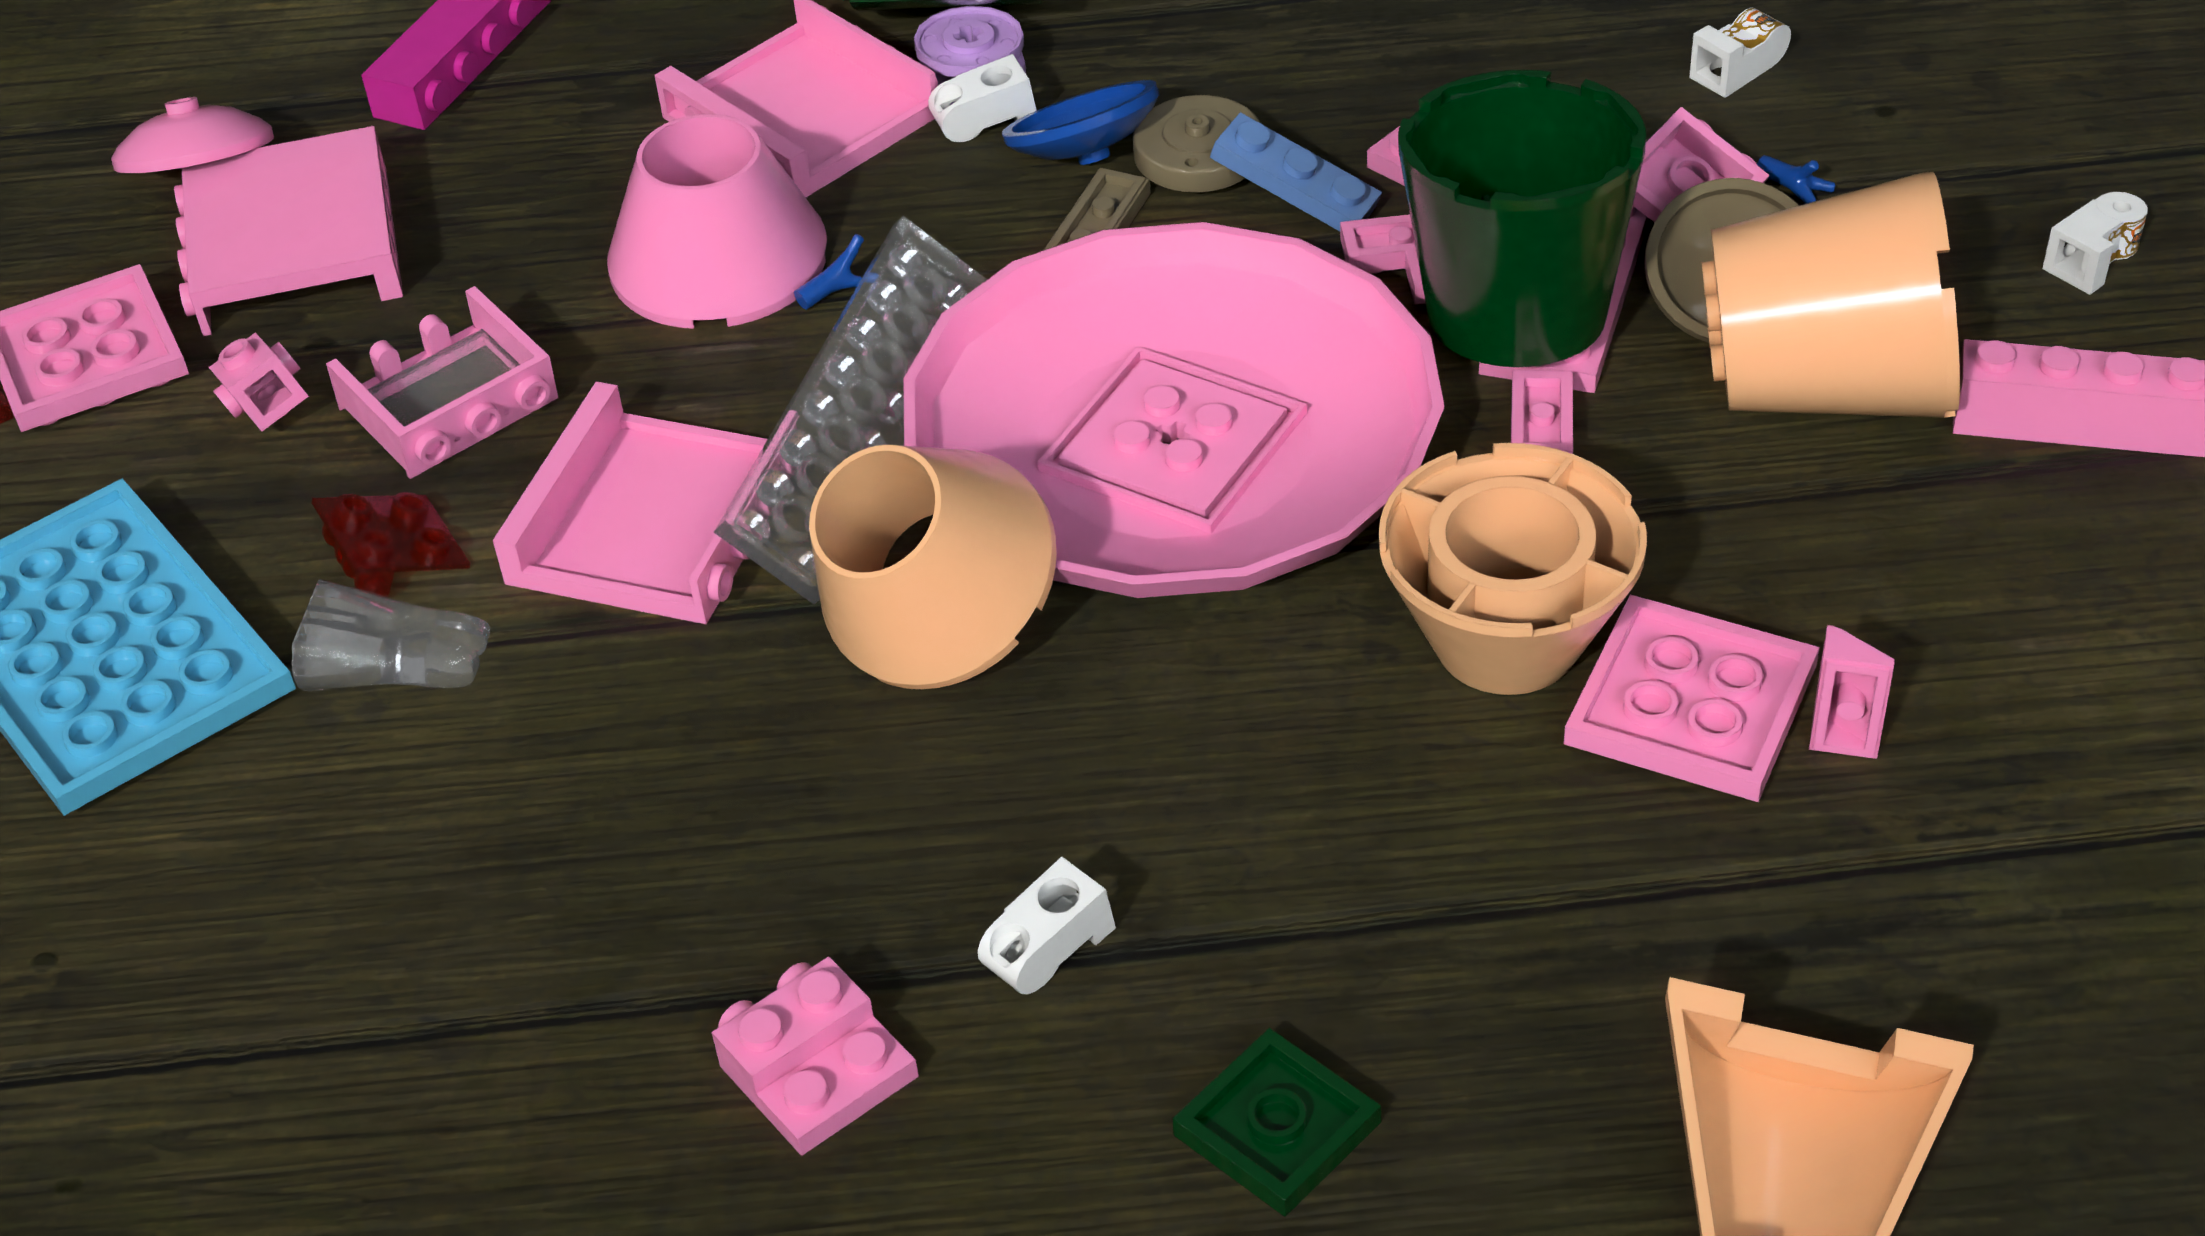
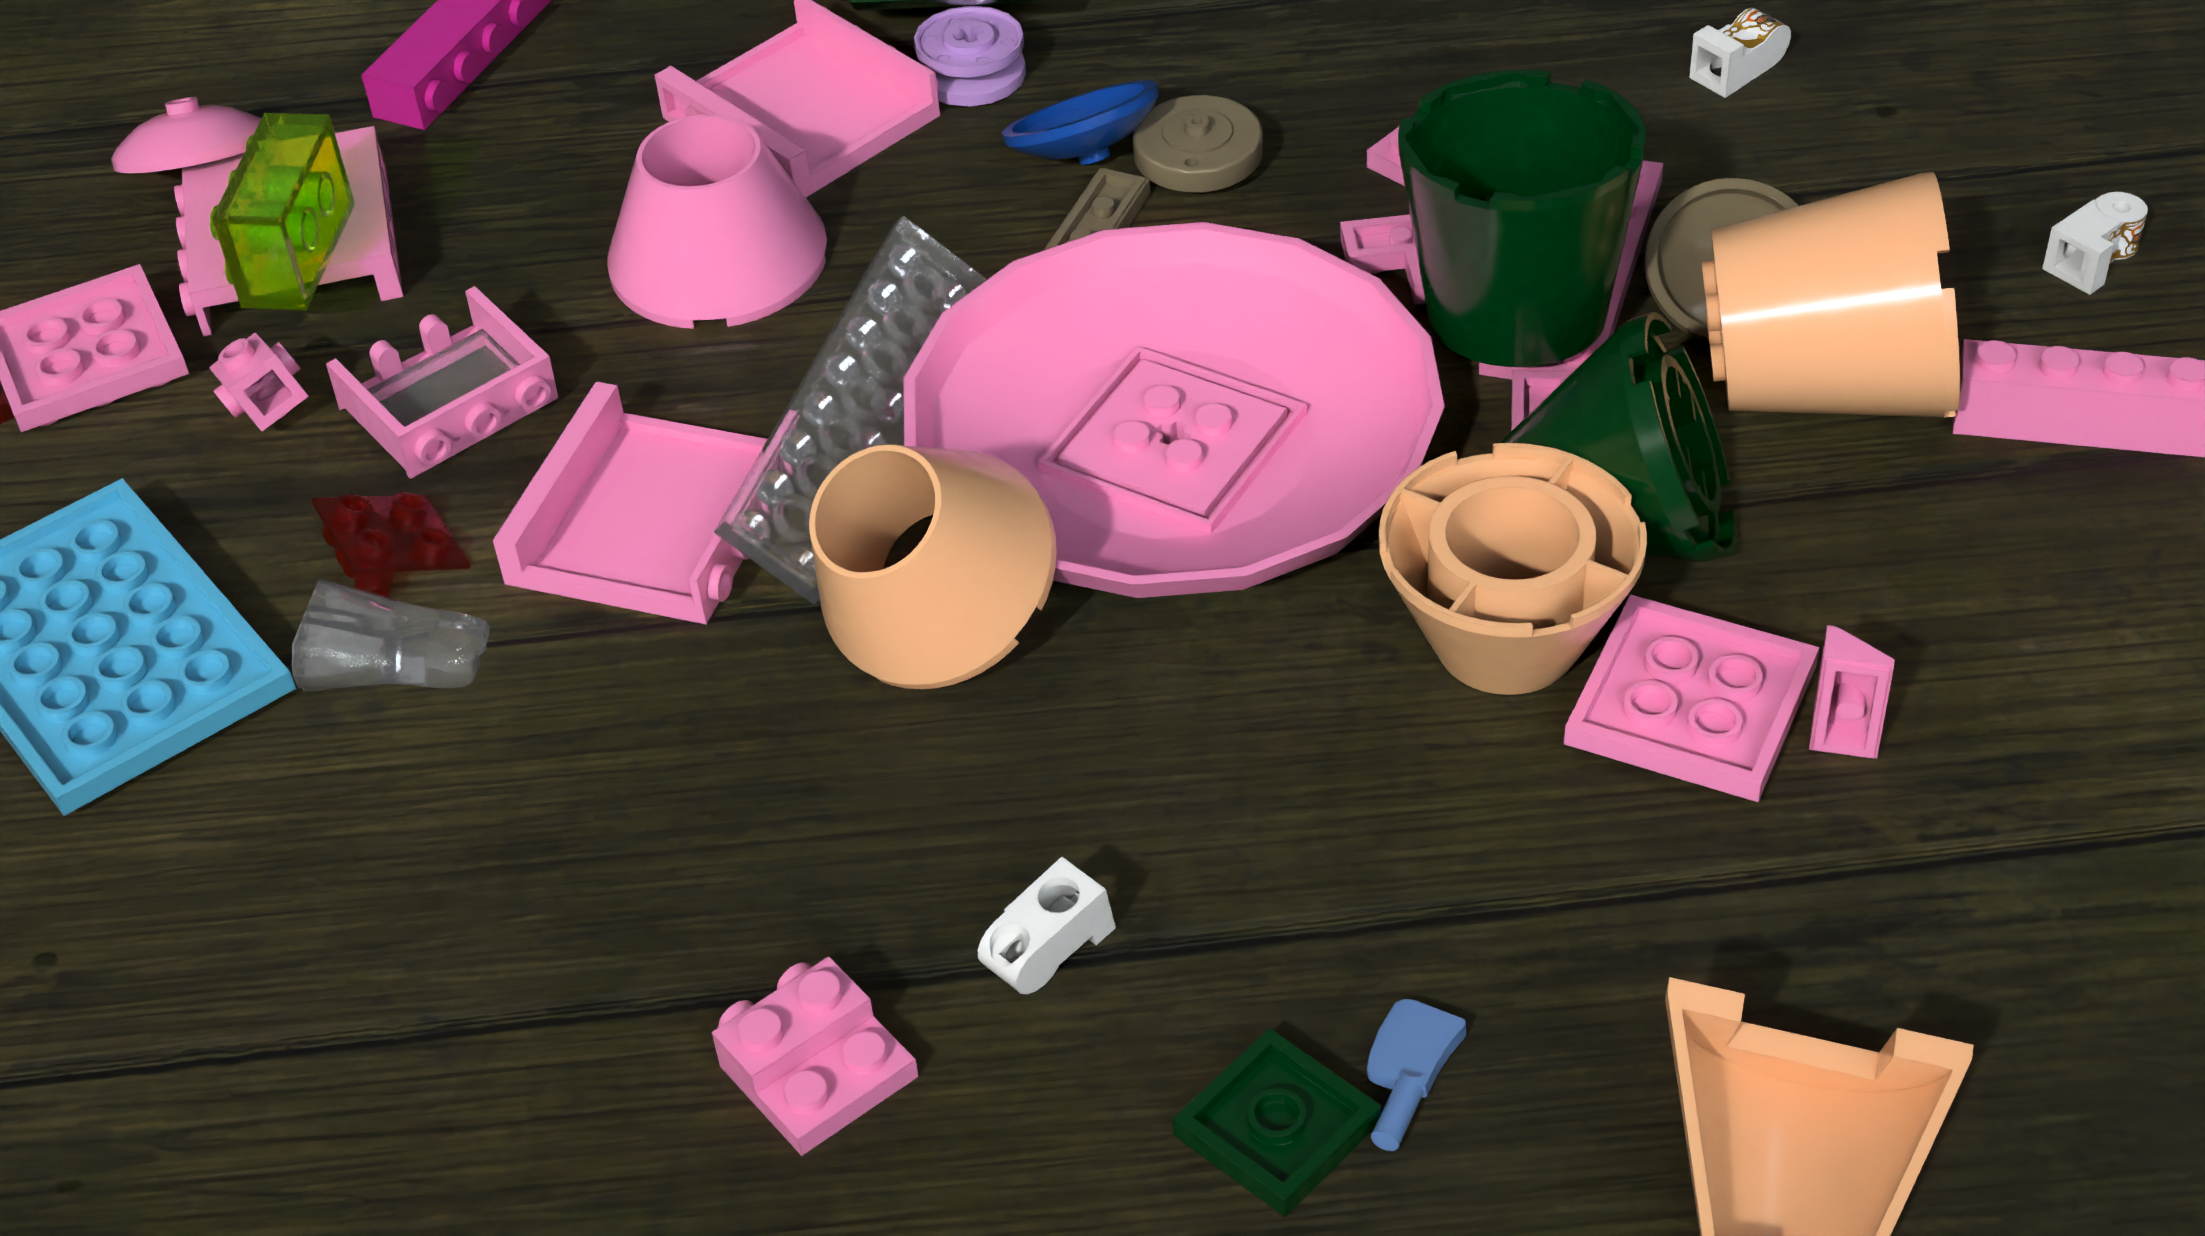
blue bar [794,234,874,310] -> none
white leg [928,54,1037,142] -> none
medium blue plate [1210,112,1382,231] -> none
bright pink plate [1633,107,1769,223] -> none
blue bar [1757,155,1835,204] -> none
none -> clear neon green brick [210,113,355,310]
none -> medium blue piece [1367,999,1467,1151]
none -> dark green cone [1489,312,1737,563]

